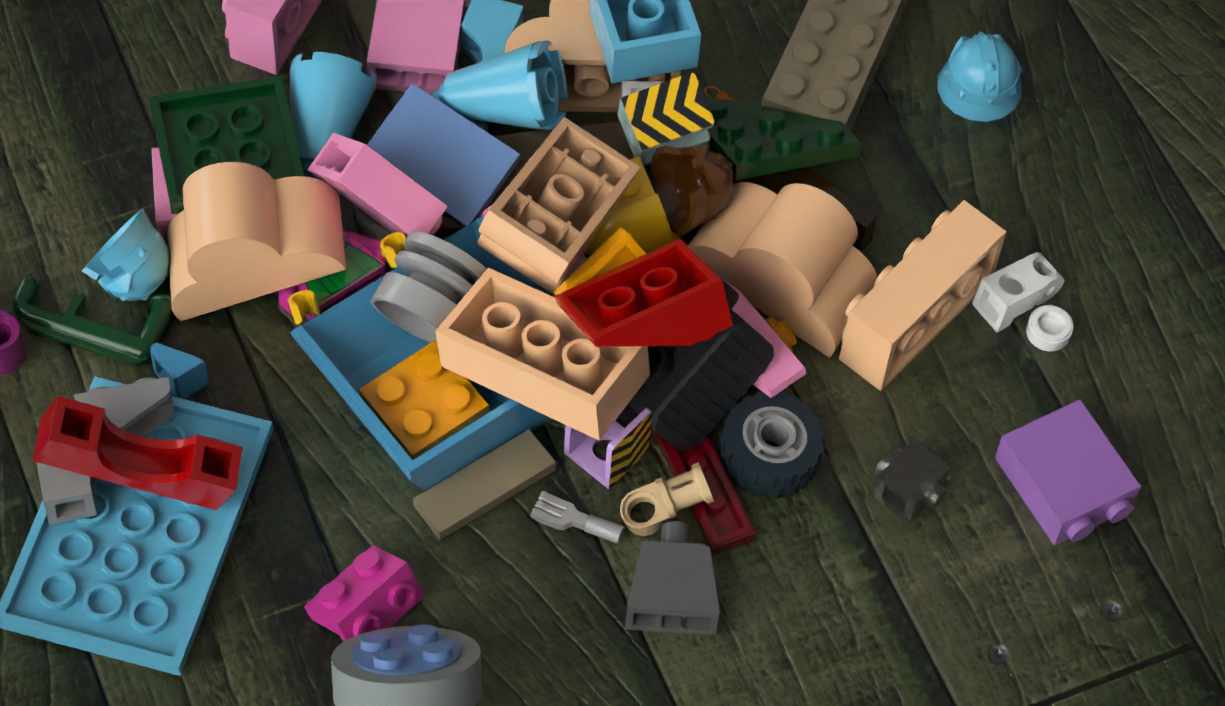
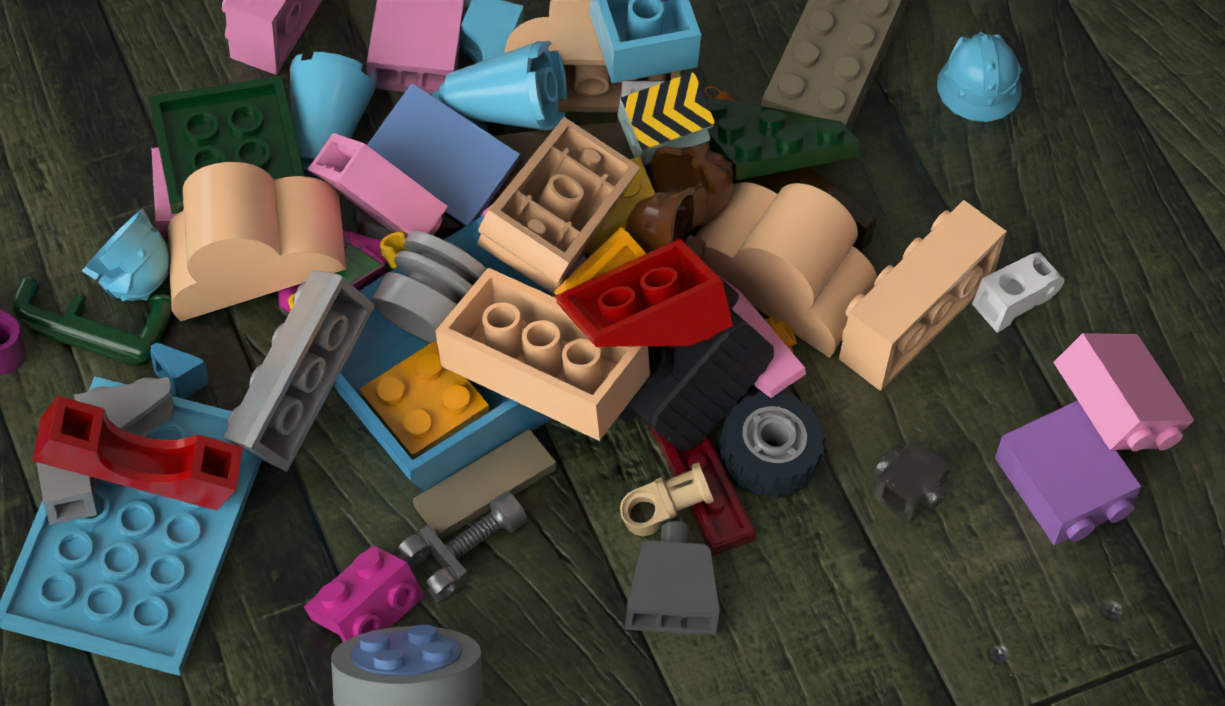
light grey piece [530,491,625,544] -> none
piece [564,407,653,489] -> none
white tile [1026,305,1074,352] -> none
none -> light grey slope [223,270,376,472]
none -> flat silver bar [398,491,528,602]
none -> reddish brown helmet [624,188,706,260]
none -> bright pink brick [1054,333,1194,451]

